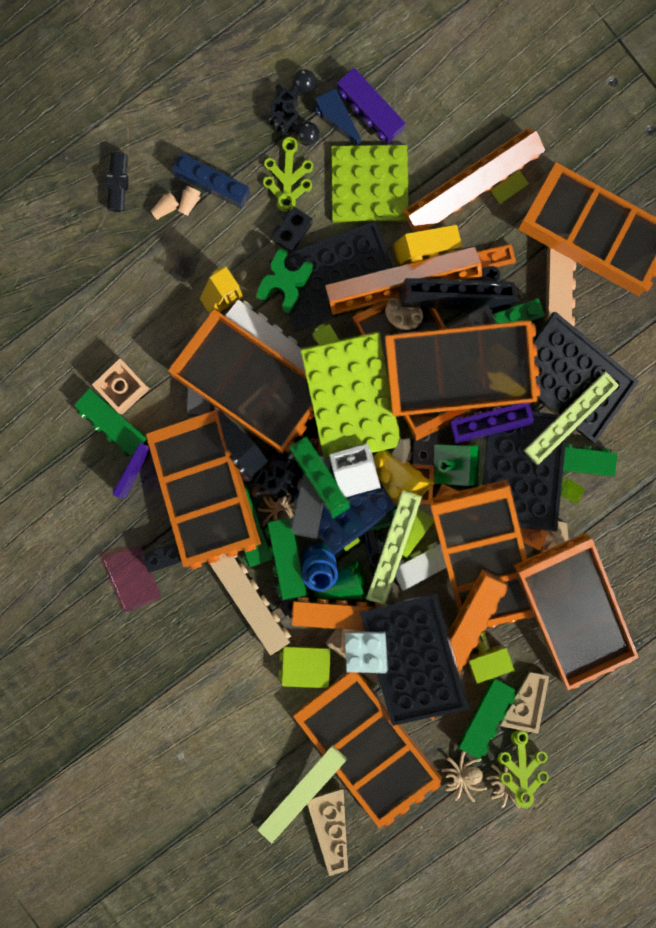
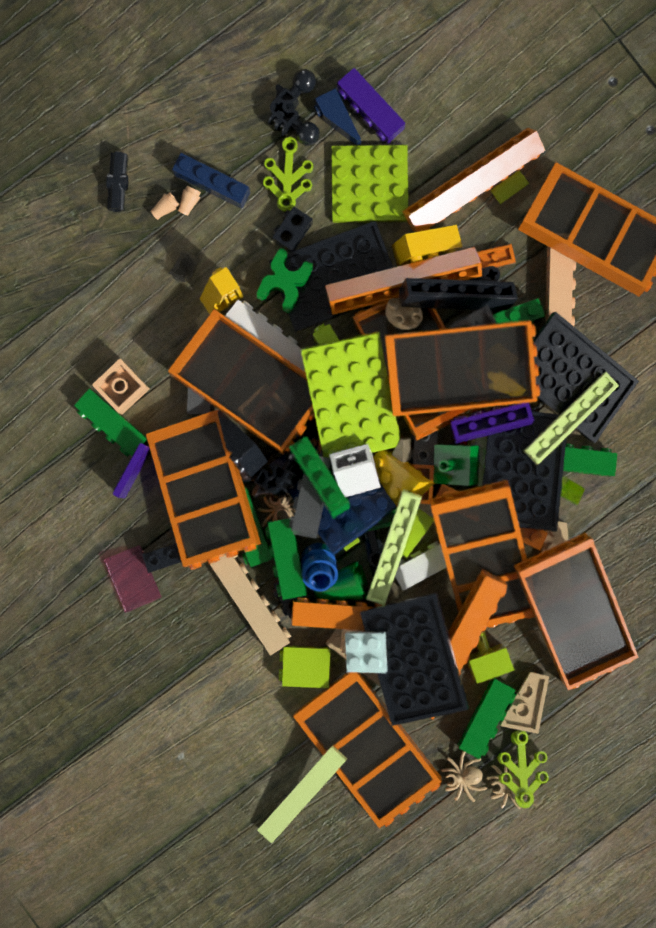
tan wing [308,788,348,876] -> none

